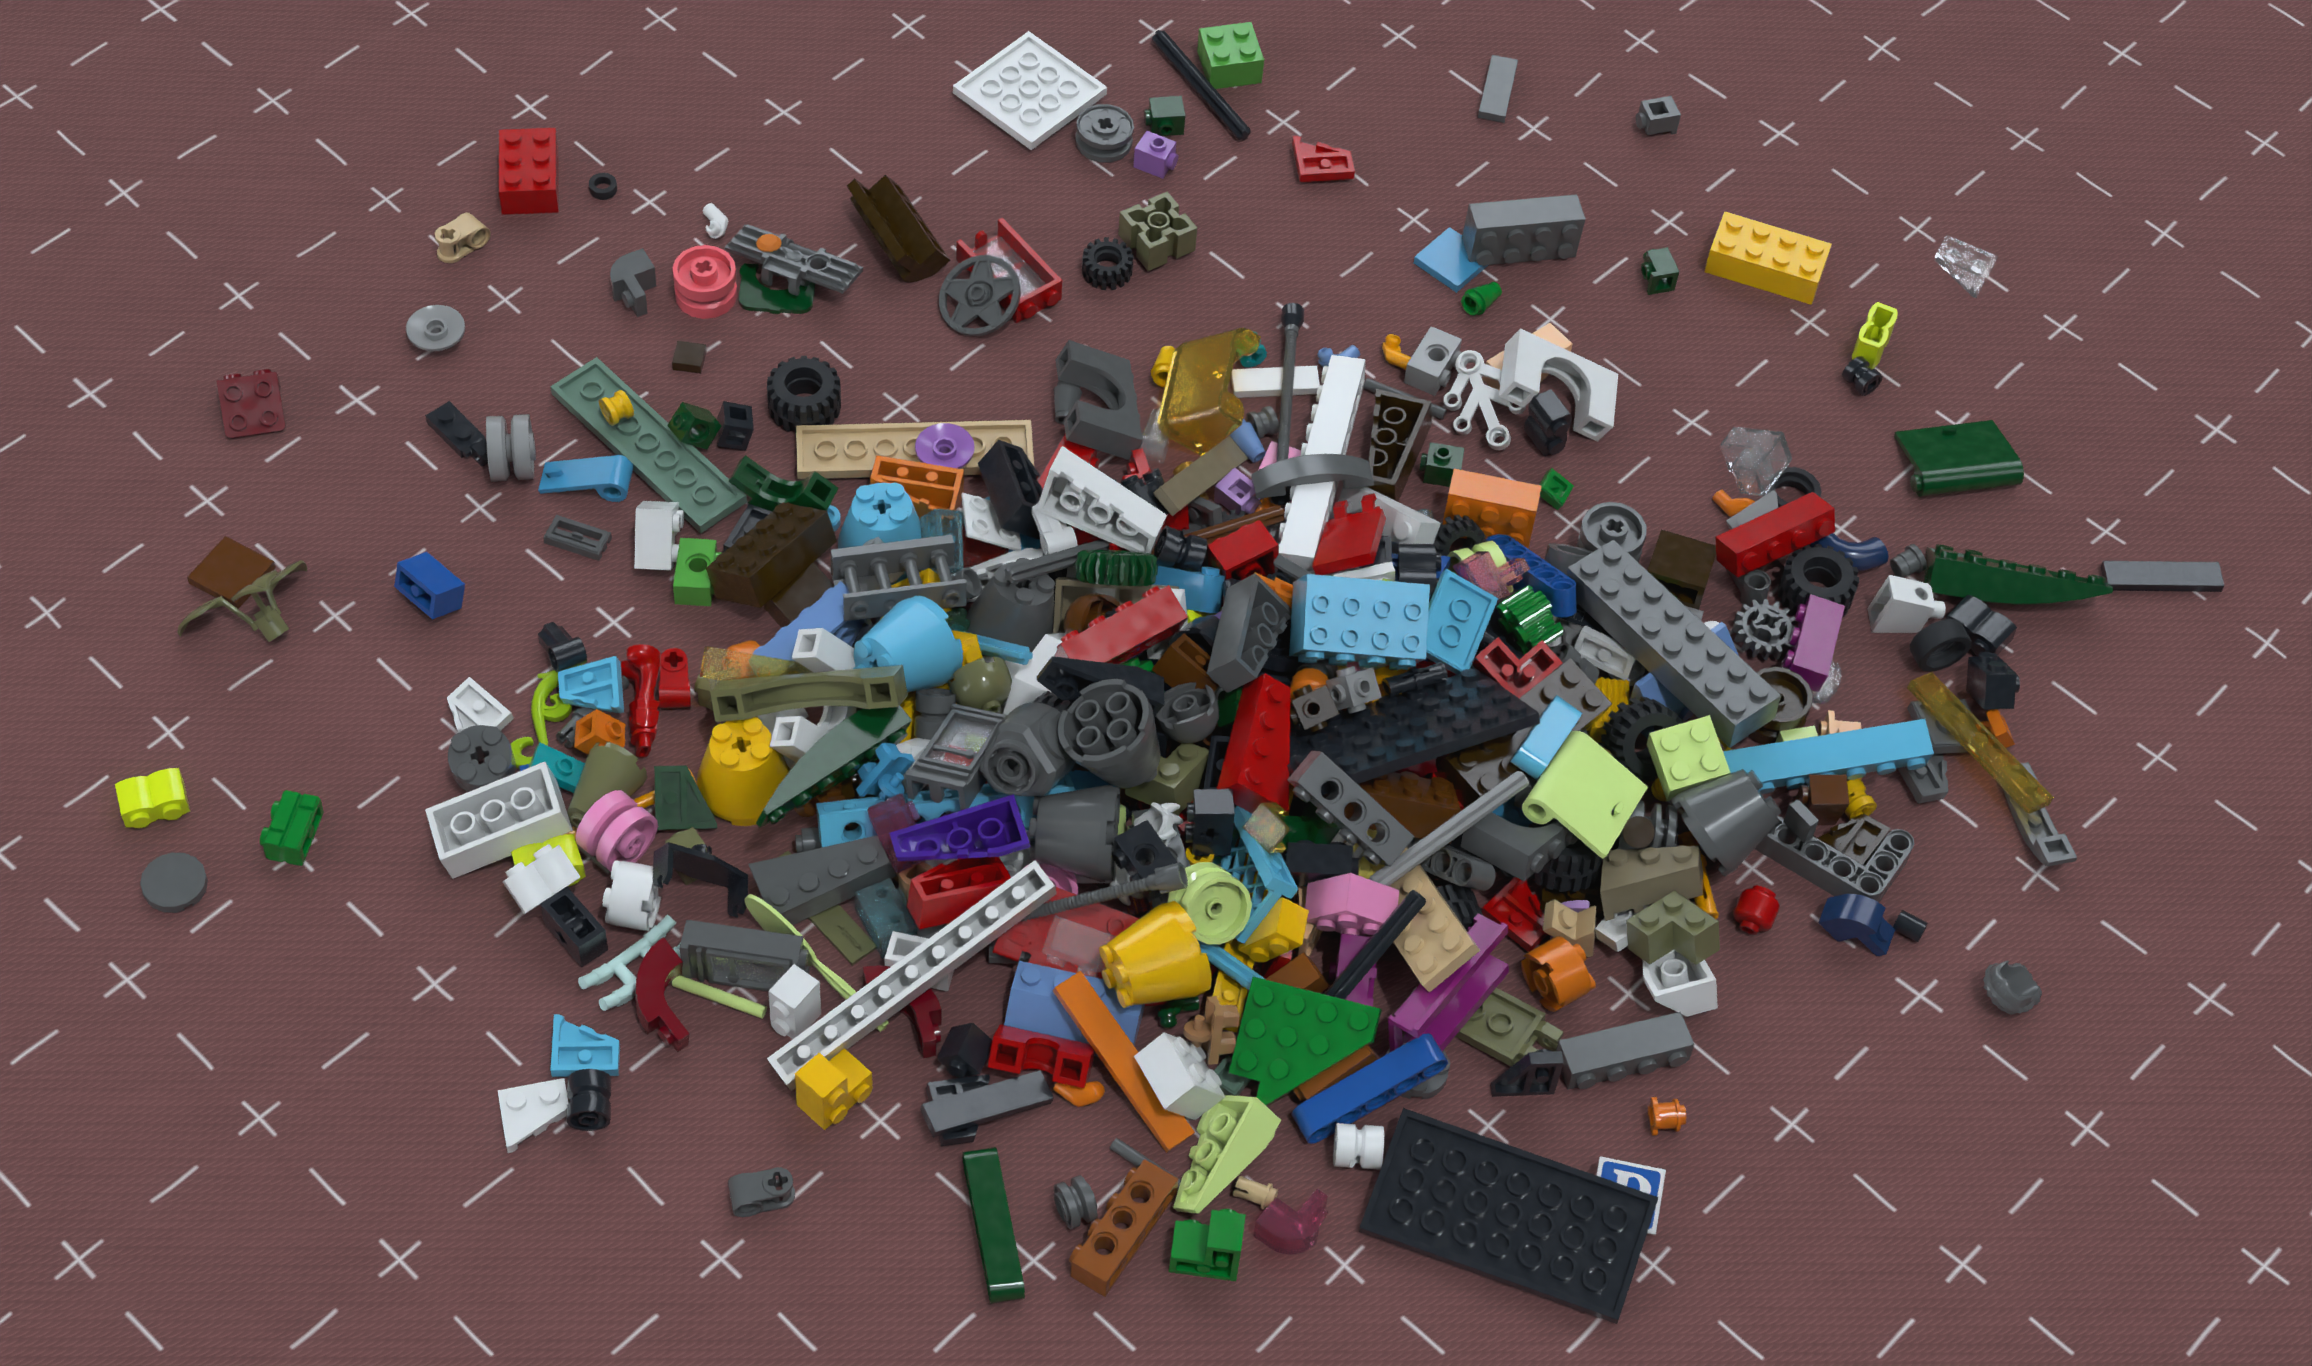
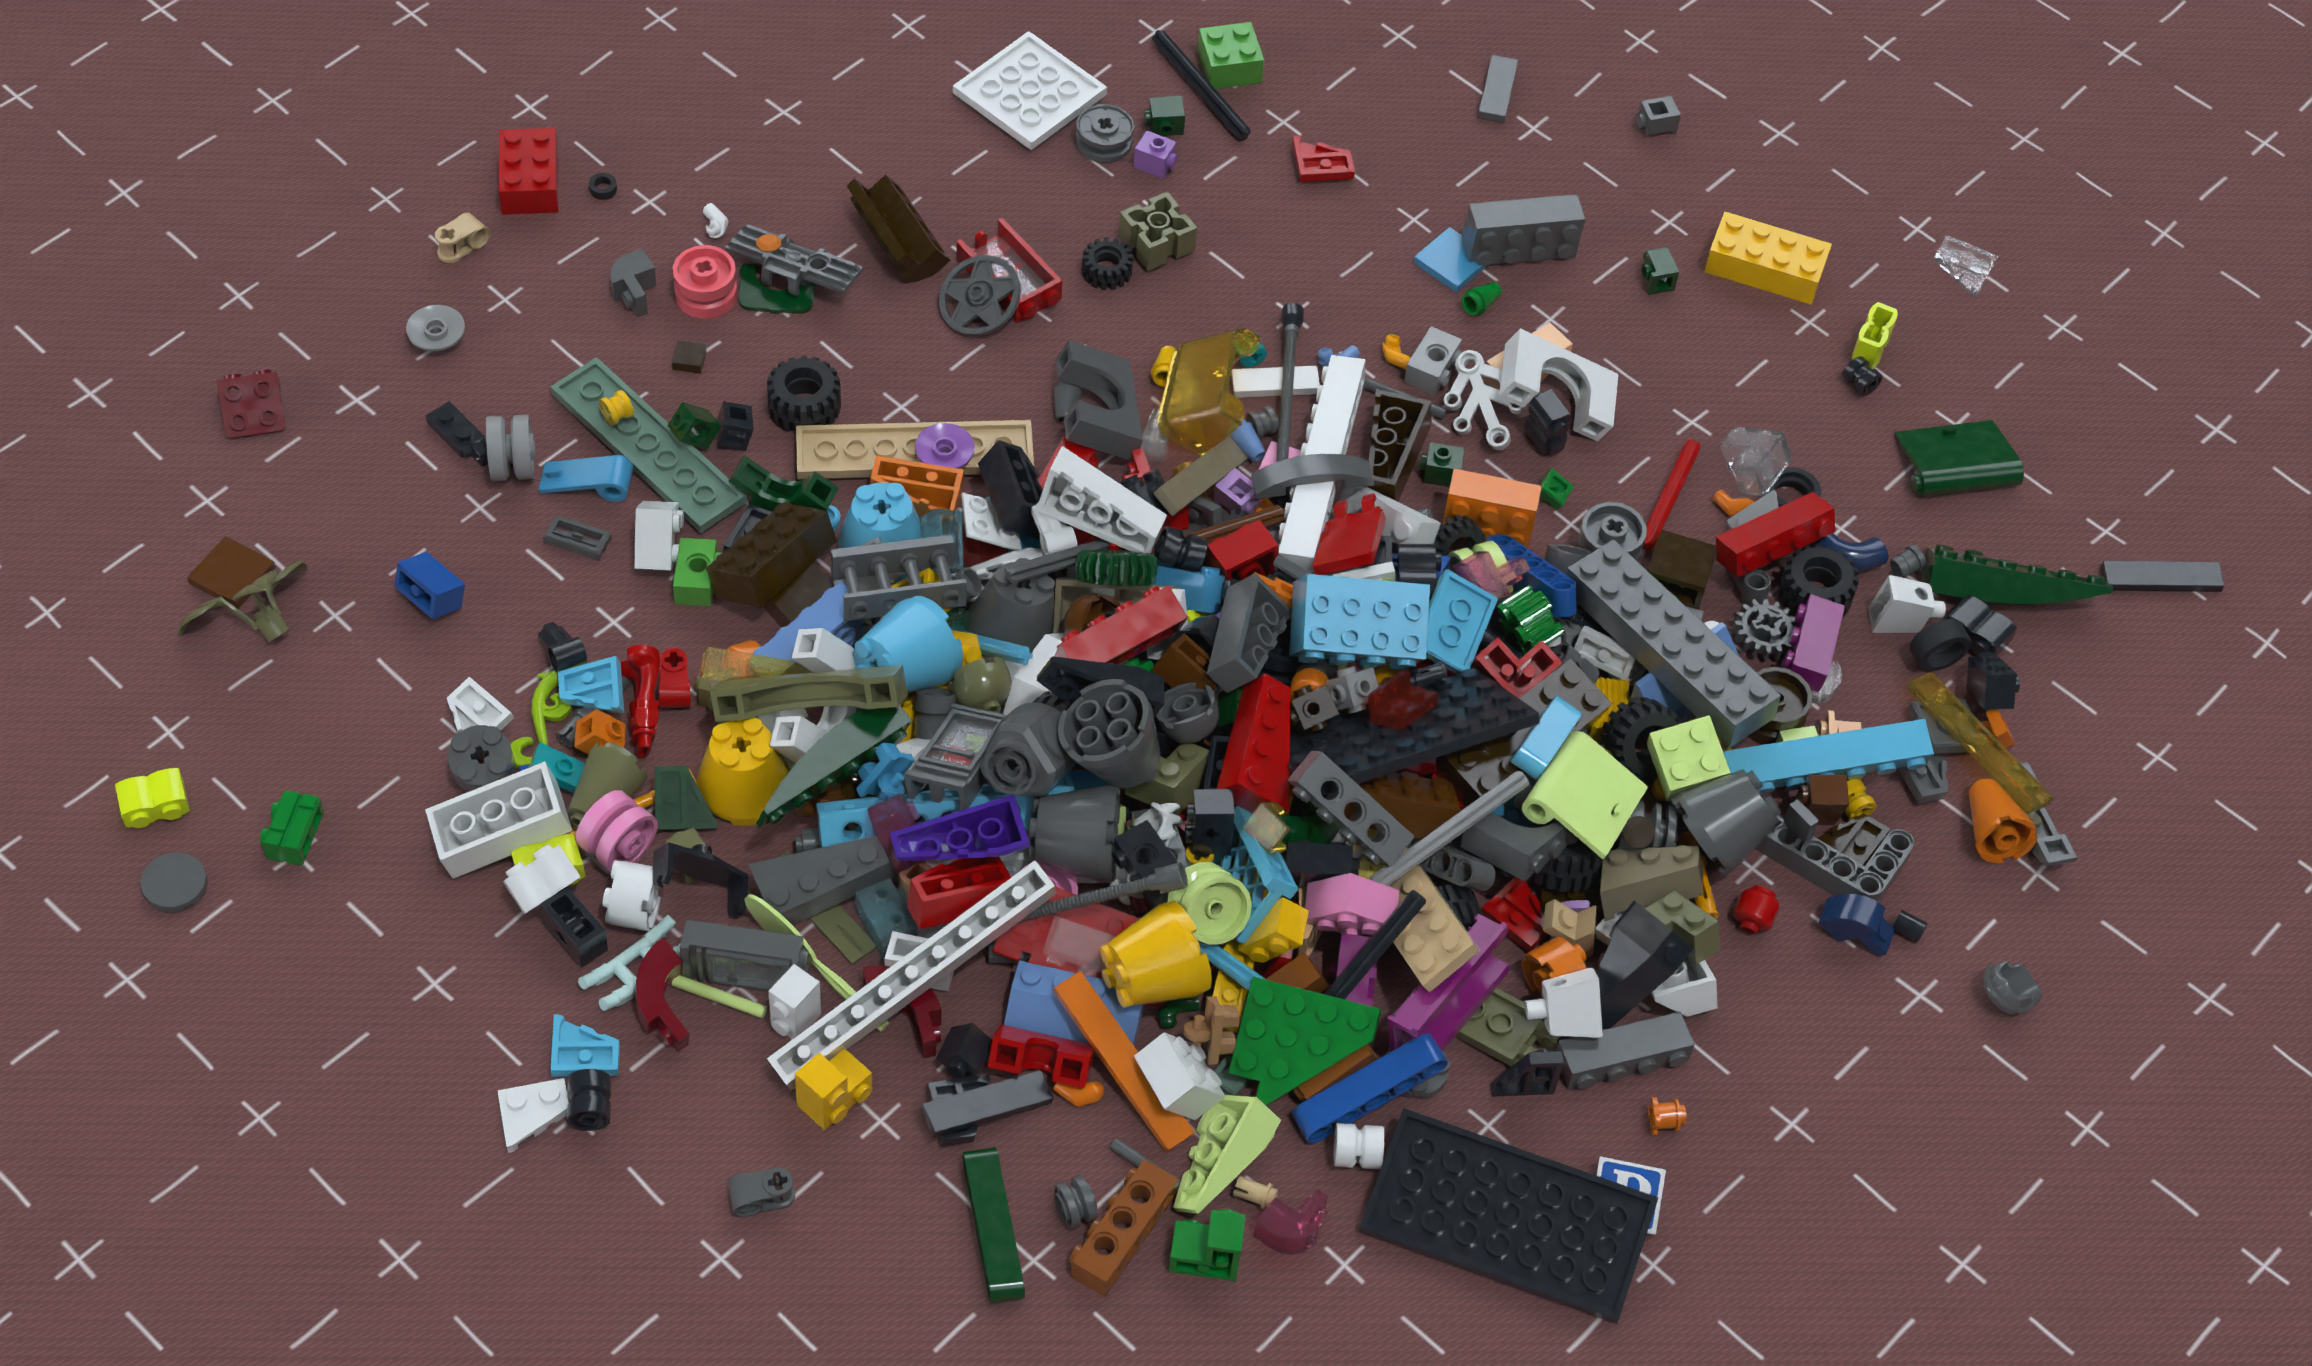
none -> clear red bracket [1368,670,1438,730]
none -> white torso [1525,968,1603,1038]
none -> black wedge [1596,901,1694,1030]
none -> red axle [1643,439,1701,551]
none -> orange cone [1969,778,2038,864]

